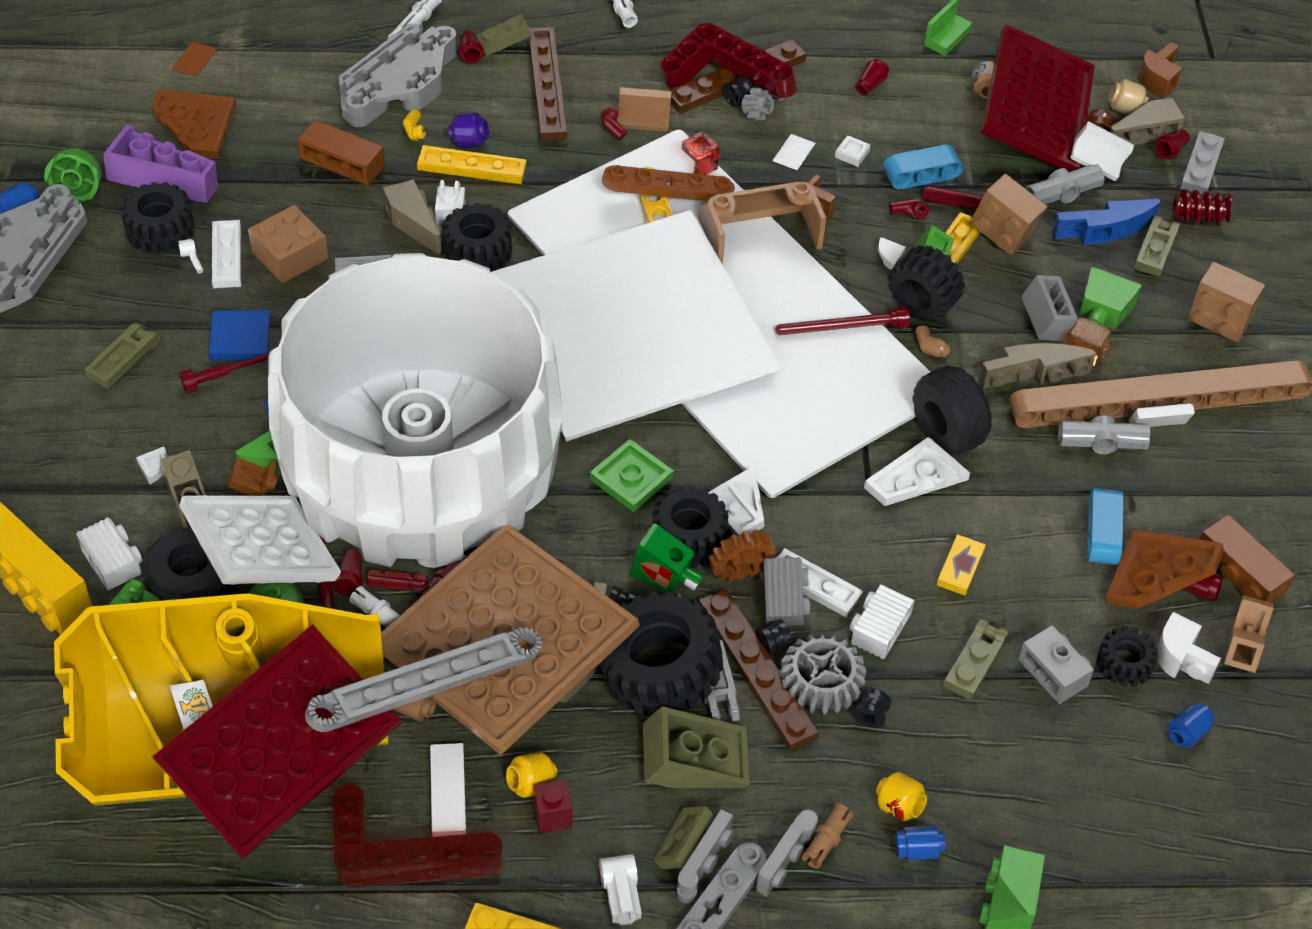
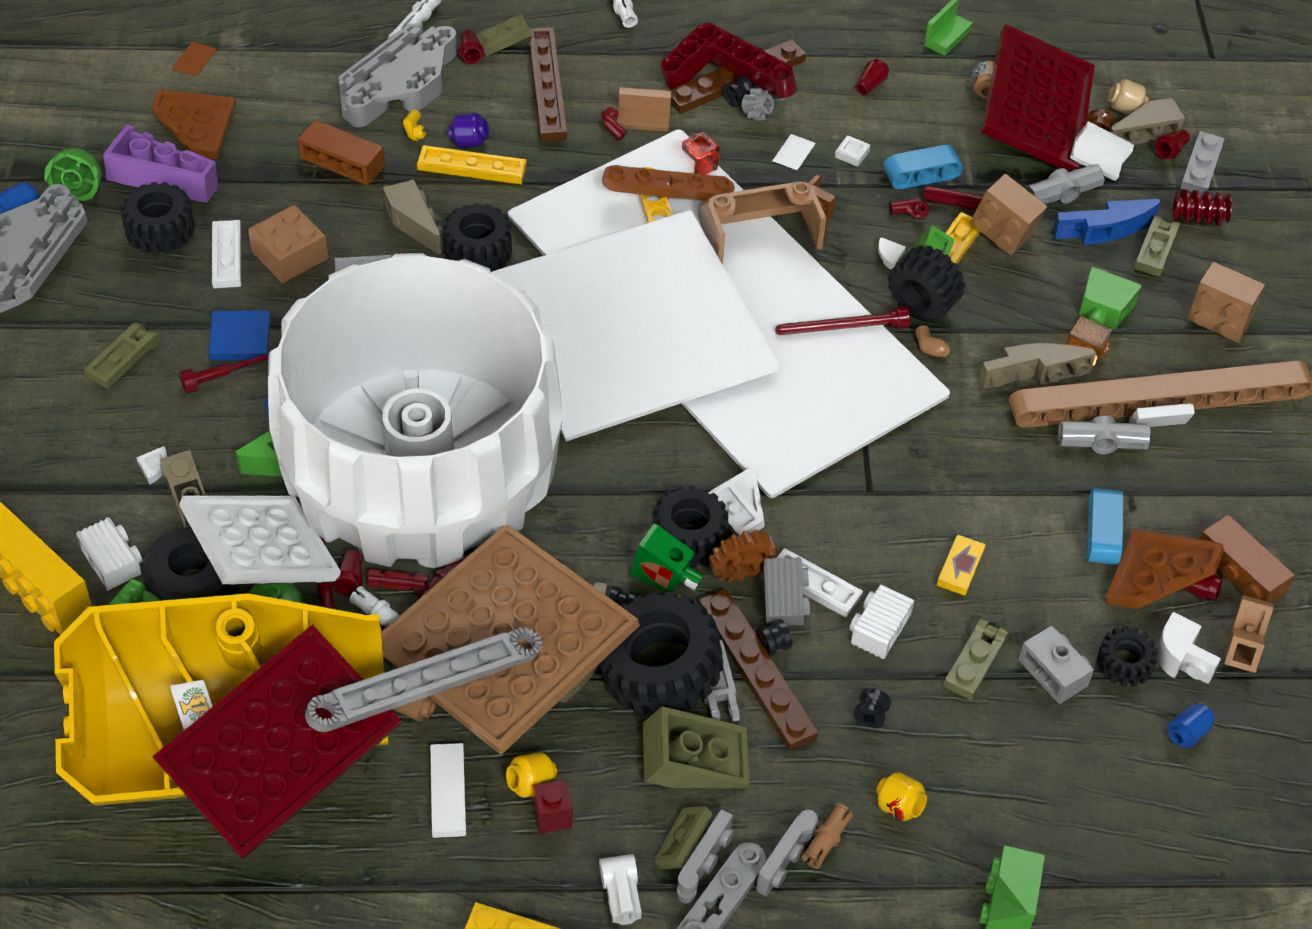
white hand [178,239,204,274] -> none
dark orange bracket [227,457,278,496] -> none
clear red beam [333,784,503,887] -> none
white brick [435,180,466,229] -> none
bright green plate [589,439,674,512] -> none
light grey gear [780,633,866,715] -> none
white wing [864,437,970,506] -> none
blue brick [895,825,945,861] -> none
black tyre [912,365,992,455] -> none
light grey brick [1021,275,1078,341] -> none
dark orange brick [1139,42,1182,99] -> none

